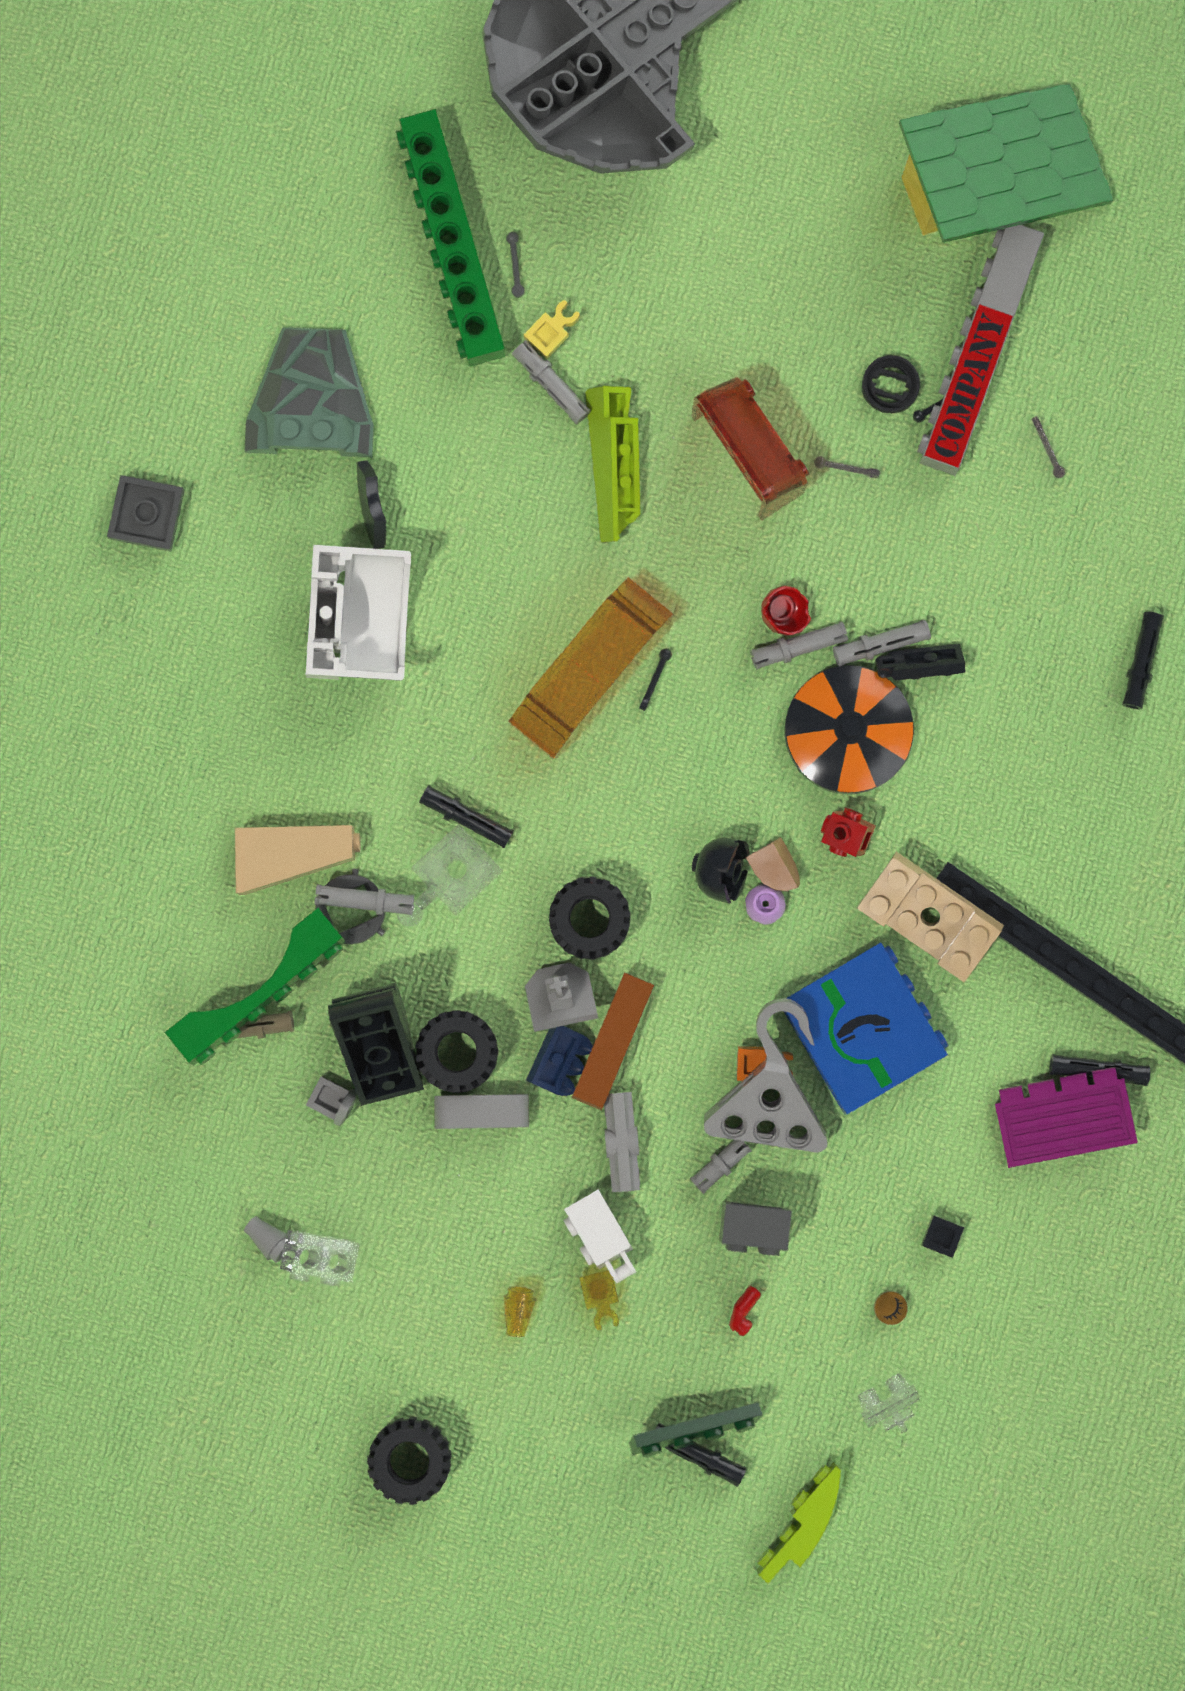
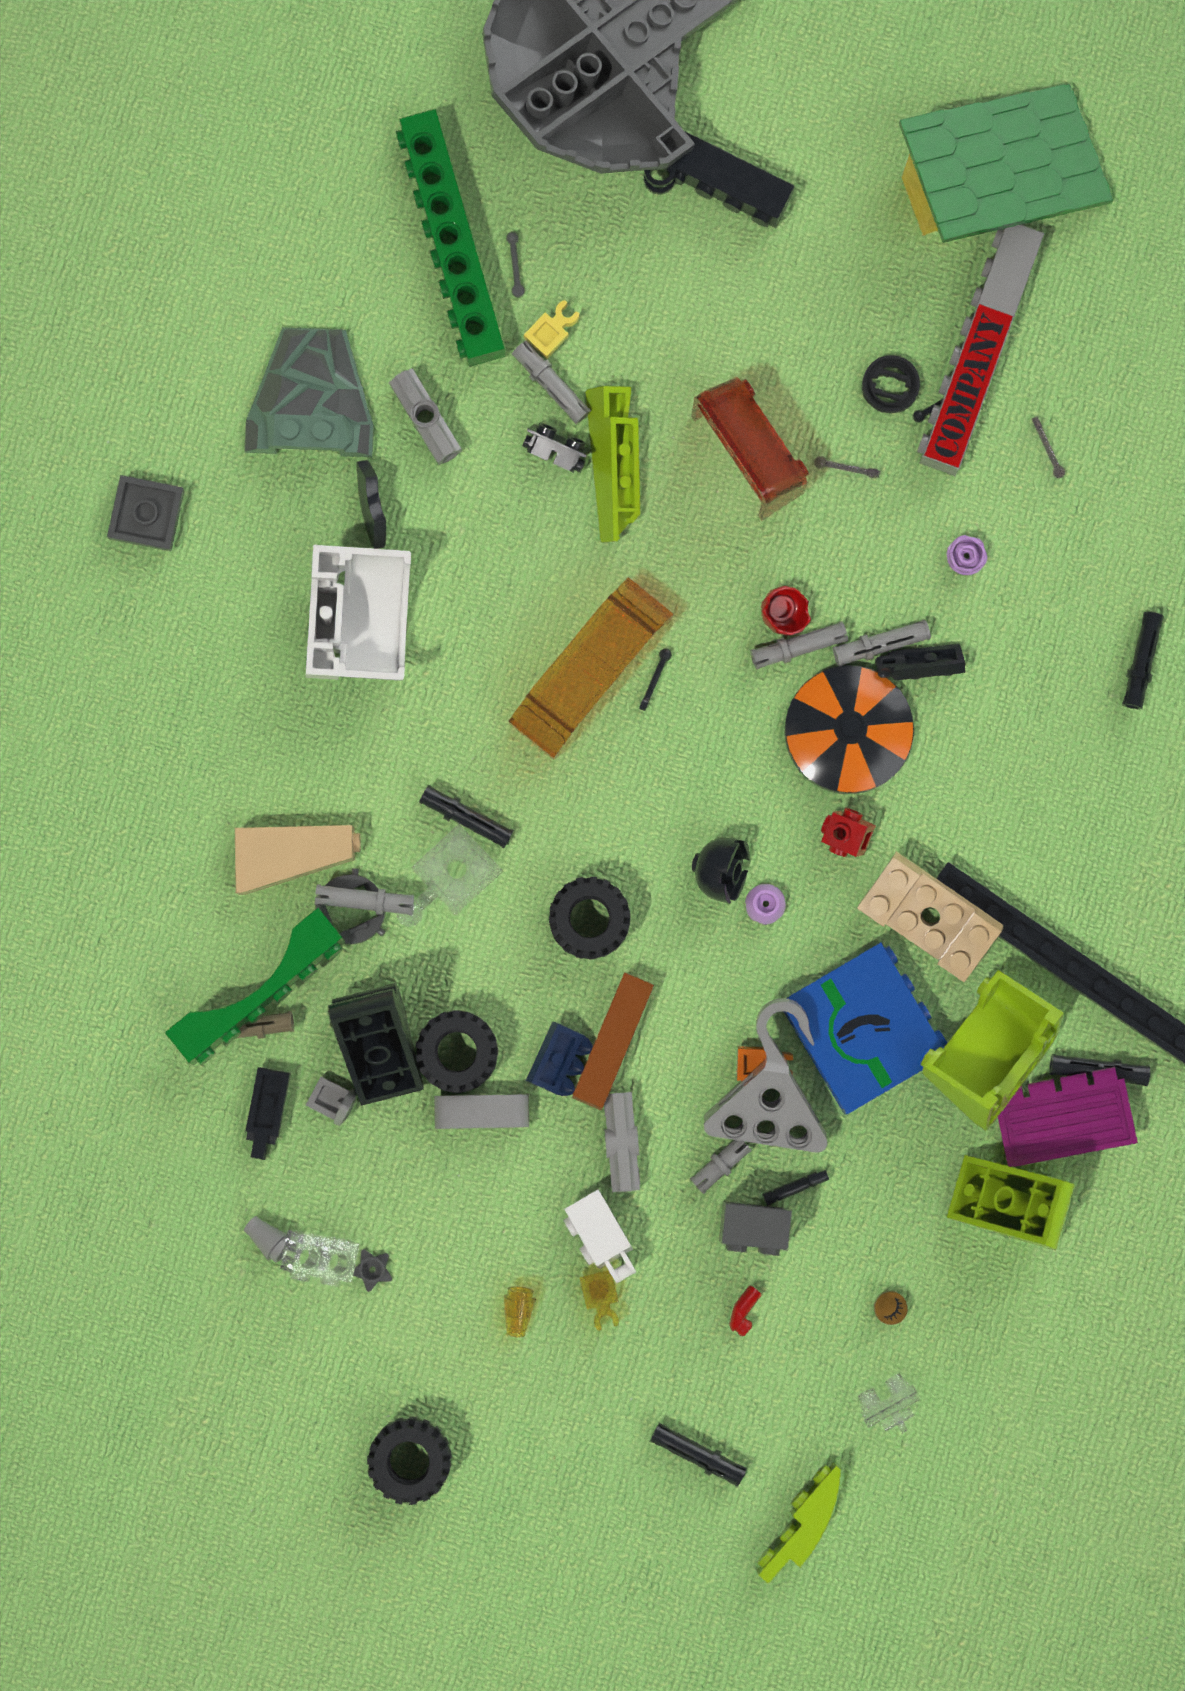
light grey piece [525,962,598,1032] -> none
dark green plate [629,1402,763,1457] -> none
medium nougat brick [746,837,800,891] -> none
black plate [921,1215,964,1258] -> none
none -> black hinge [246,1067,291,1160]
none -> dark grey plate [350,1249,392,1292]
none -> light grey piece [389,368,462,465]
none -> hinge [522,423,592,473]
none -> black hinge [644,132,795,228]
none -> black wheel [762,1170,829,1206]
none -> lime windscreen [921,970,1064,1131]
none -> lime brick [946,1155,1075,1250]
none -> lavender plate [947,535,987,575]

